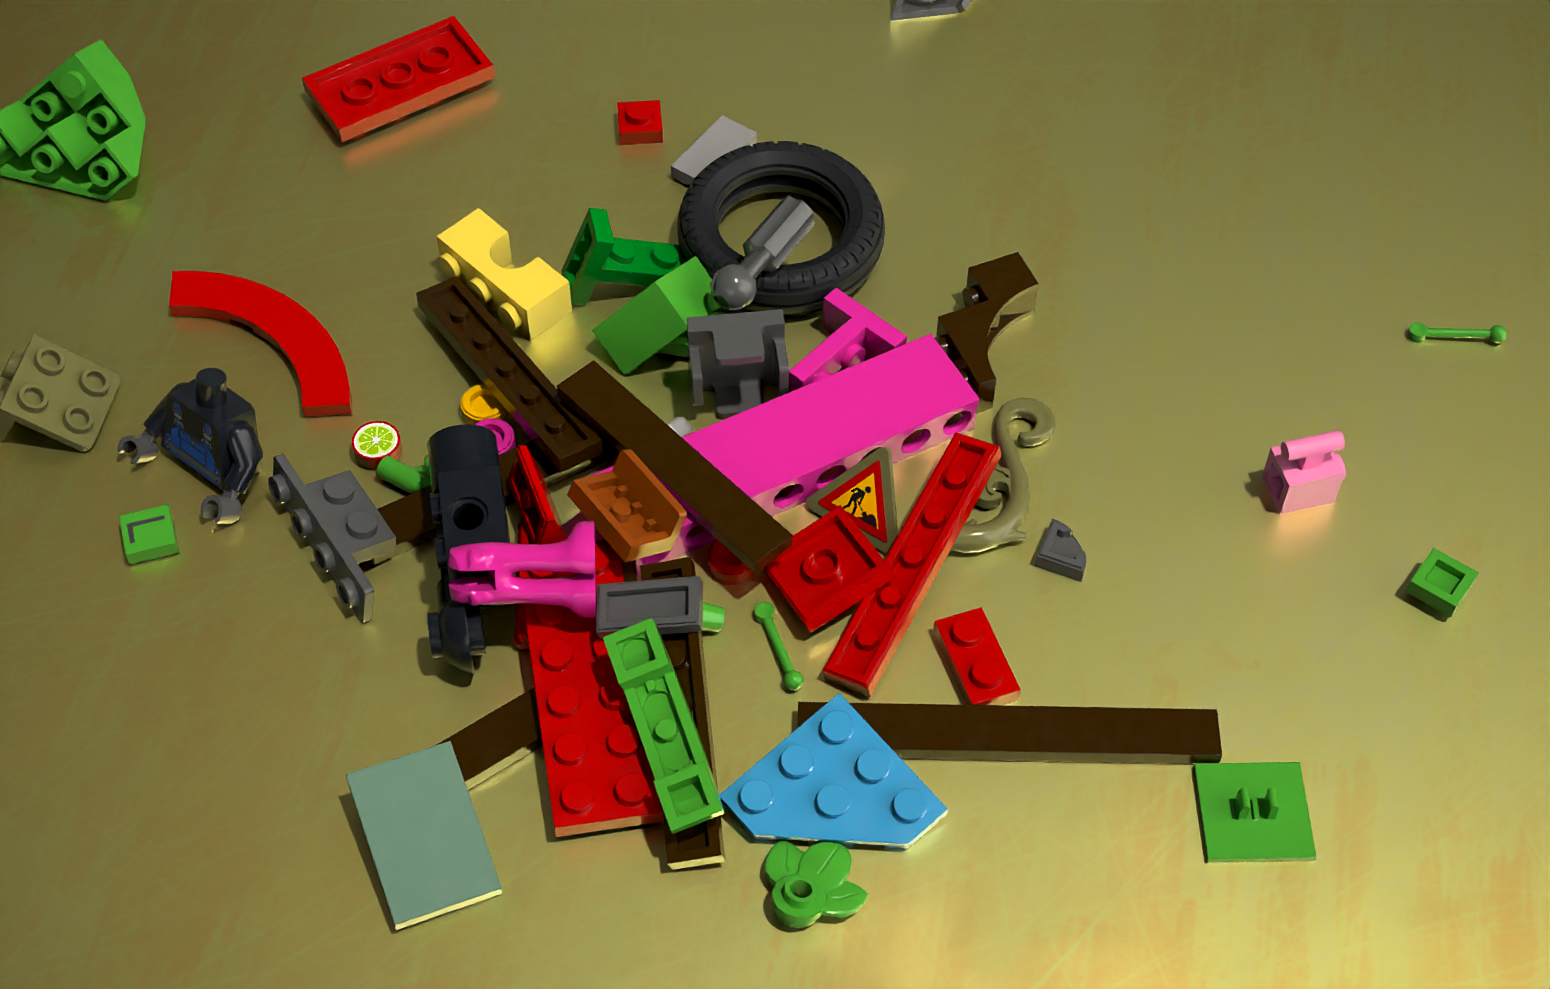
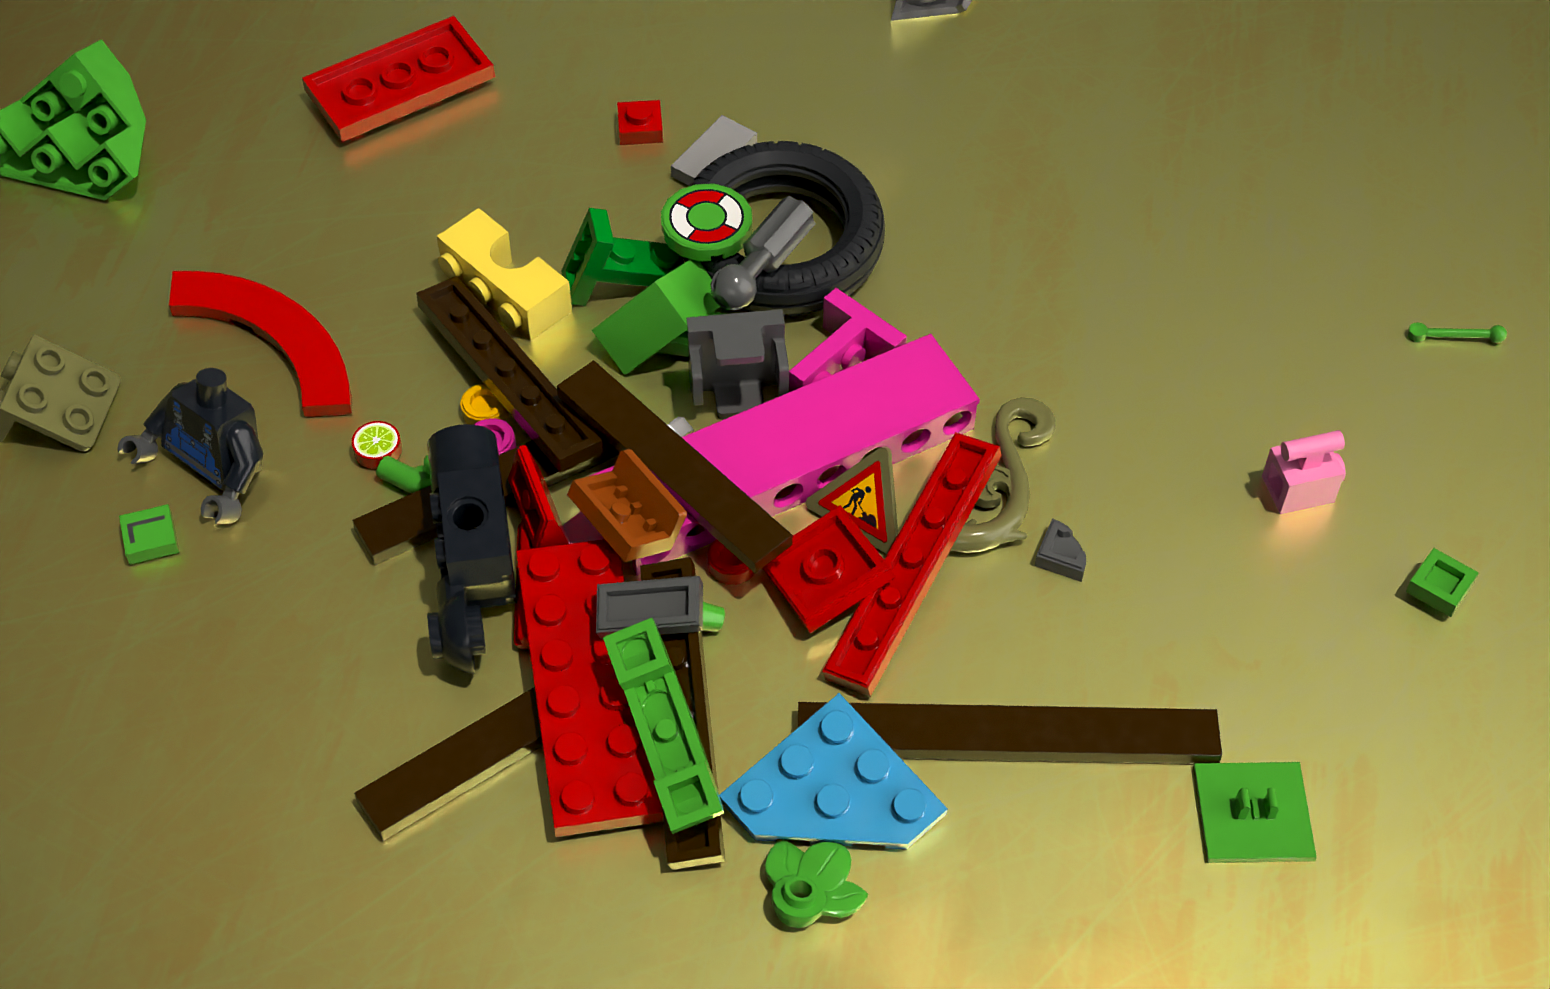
dark grey bracket [268,454,396,623] -> none
sand green tile [346,741,502,930] -> none
dark pink piece [448,521,596,618] -> none
bright green hinge [754,602,804,691] -> none
red plate [933,607,1021,705] -> none
dark brown arch [935,252,1039,414] -> none
none -> tile [661,184,752,261]

